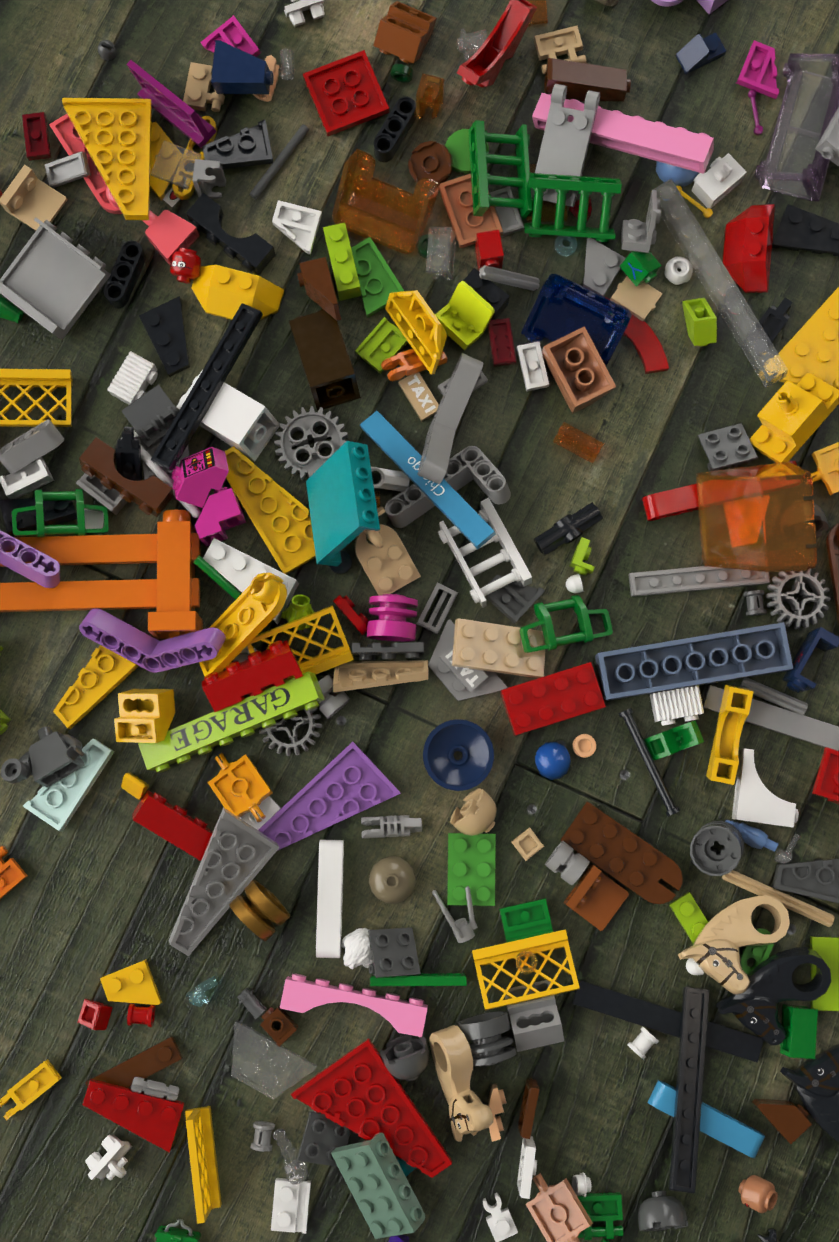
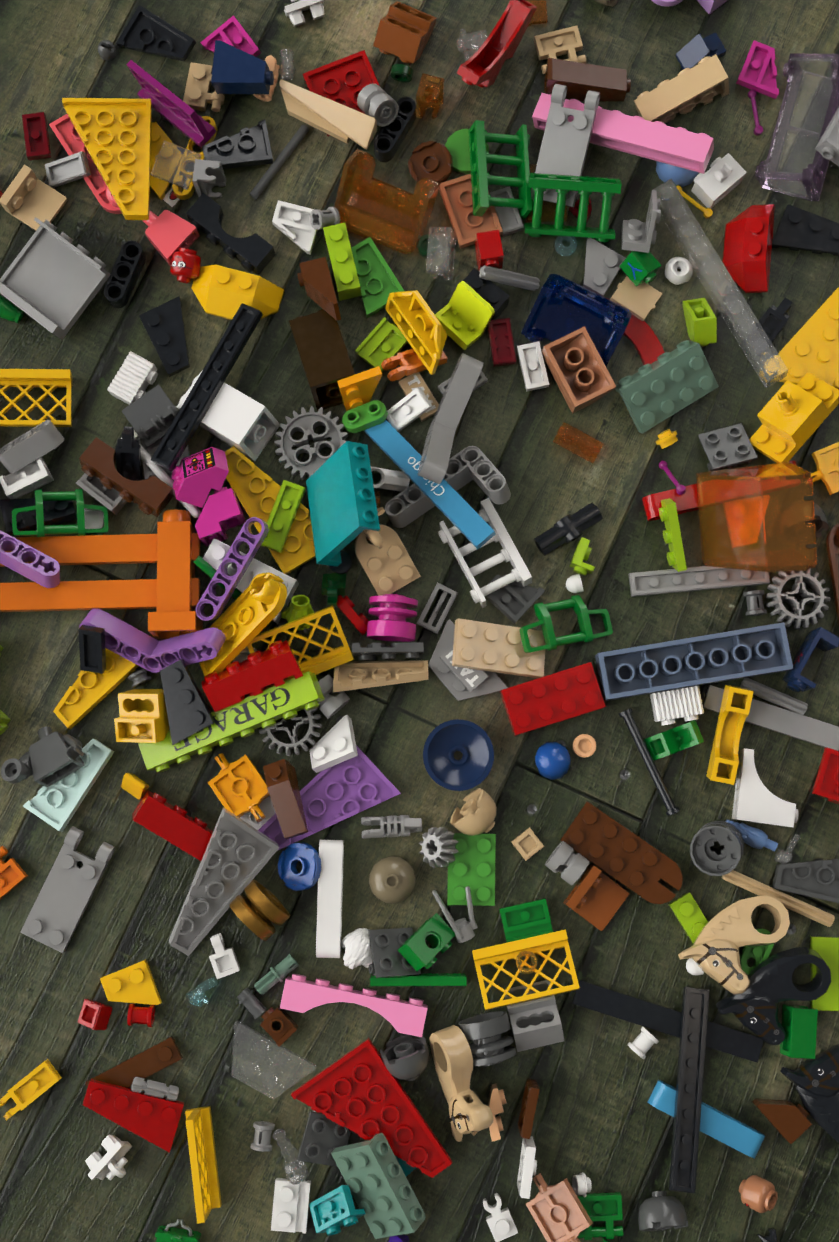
none -> light grey hinge [20,826,115,953]
none -> black tile [78,625,106,674]
none -> black wing [116,5,196,62]
none -> dark grey bush [128,669,152,688]
none -> black wing [160,659,216,745]
none -> medium lavender beam [196,517,269,621]
none -> white plate [209,933,240,979]
none -> sand green axle [254,954,299,995]
none -> lime tile [261,480,306,553]
none -> reddish brown slope [263,759,308,840]
none -> blue tile [278,843,321,891]
none -> tan wedge [279,79,377,150]
none -> white wing [309,715,358,773]
none -> teal bracket [309,1185,366,1236]
none -> light grey bush [310,206,340,230]
none -> dark green plate [321,573,346,606]
none -> light orange wing [337,366,382,412]
none -> bright green plate [342,400,388,433]
none -> light grey wheel [357,83,399,127]
none -> white plate [387,387,433,432]
none -> green brick [398,913,455,972]
none -> light grey gear [419,827,459,867]
none -> sand green bracket [615,340,719,434]
none -> tan wedge [634,54,729,123]
none -> yellow plate [655,429,678,449]
none -> magenta hinge [659,461,686,495]
none -> lime plate [659,498,687,572]

